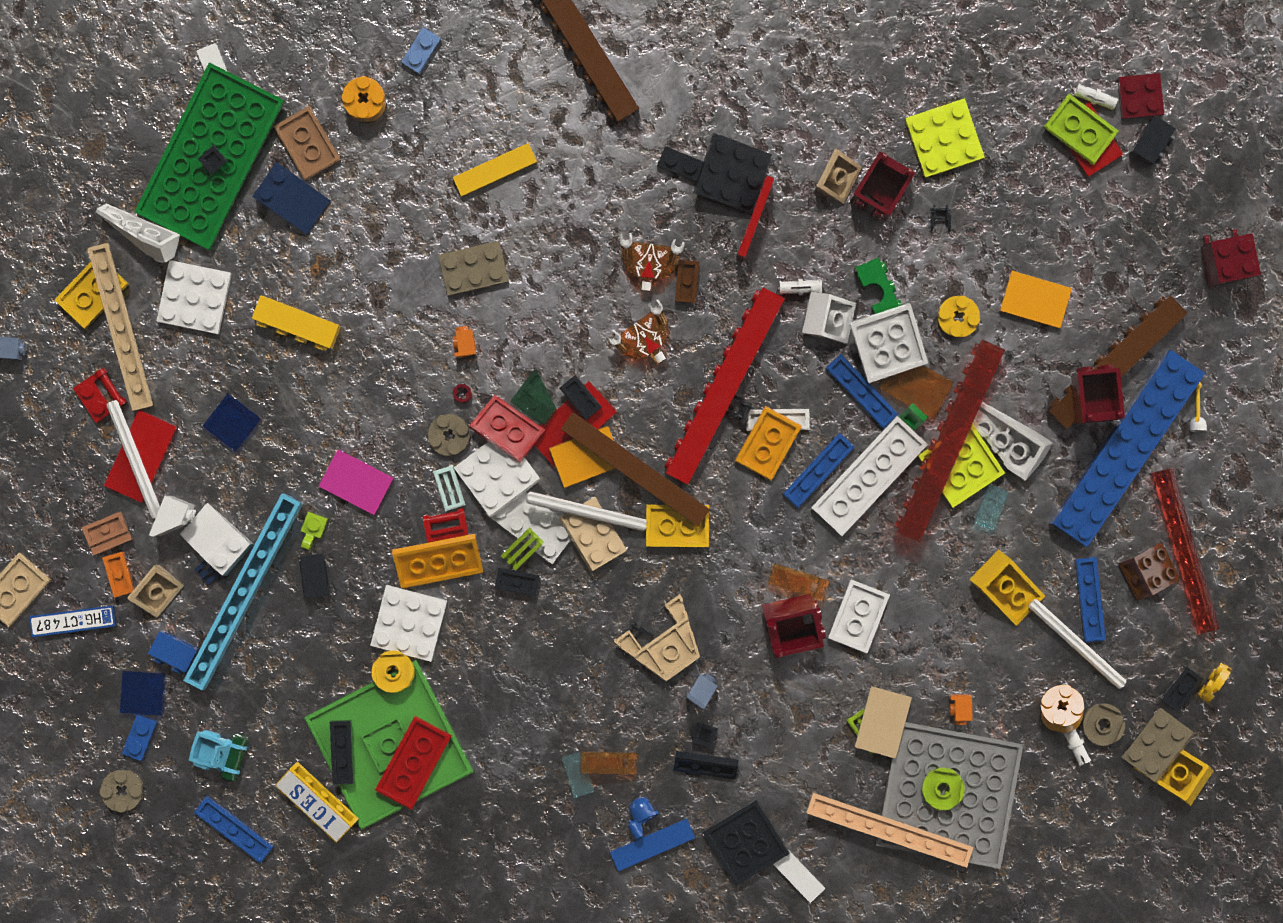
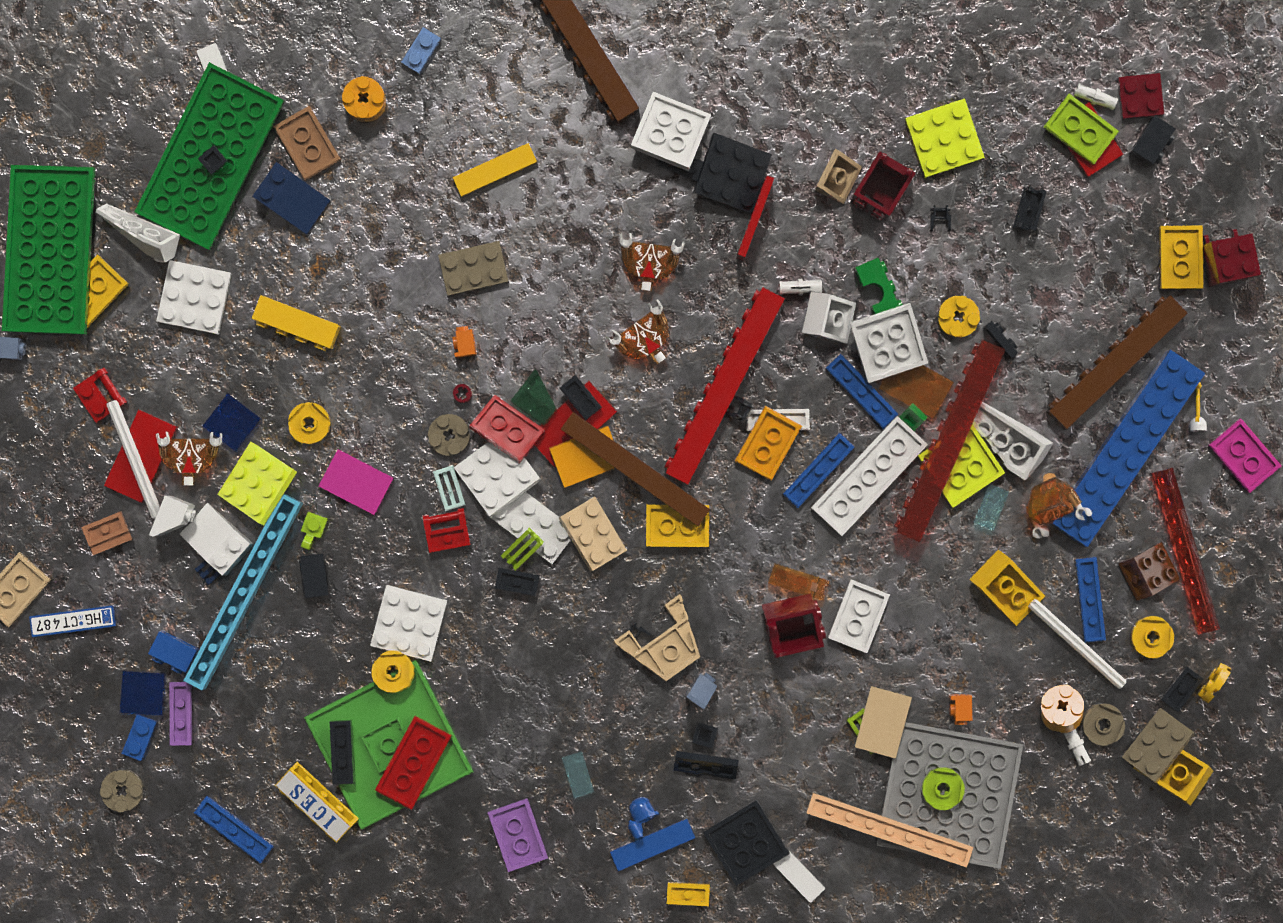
tan plate [87,243,153,411] -> none
orange plate [102,551,135,598] -> none
tan slope [128,565,184,618] -> none
medium azure piece [189,730,249,782] -> none
light orange plate [392,534,483,588] -> none
white axle [526,492,647,531] -> none
clear orange plate [580,751,639,774] -> none
reddish brown plate [675,259,700,304] -> none
light orange tile [999,271,1072,329] -> none
dark red container [1071,364,1125,424] -> none
none -> green plate [2,165,95,335]
none -> clear orange torso [156,432,222,485]
none -> medium lavender plate [169,682,192,746]
none -> neon yellow plate [217,441,297,526]
none -> yellow plate [288,402,331,444]
none -> medium lavender plate [488,798,548,872]
none -> white plate [630,92,711,171]
none -> yellow plate [667,882,710,906]
none -> black plate [983,321,1018,359]
none -> black hinge [1012,186,1047,233]
none -> clear orange torso [1026,473,1092,539]
none -> yellow plate [1131,616,1174,658]
none -> yellow plate [1159,225,1203,289]
none -> dark pink tile [1208,418,1281,493]

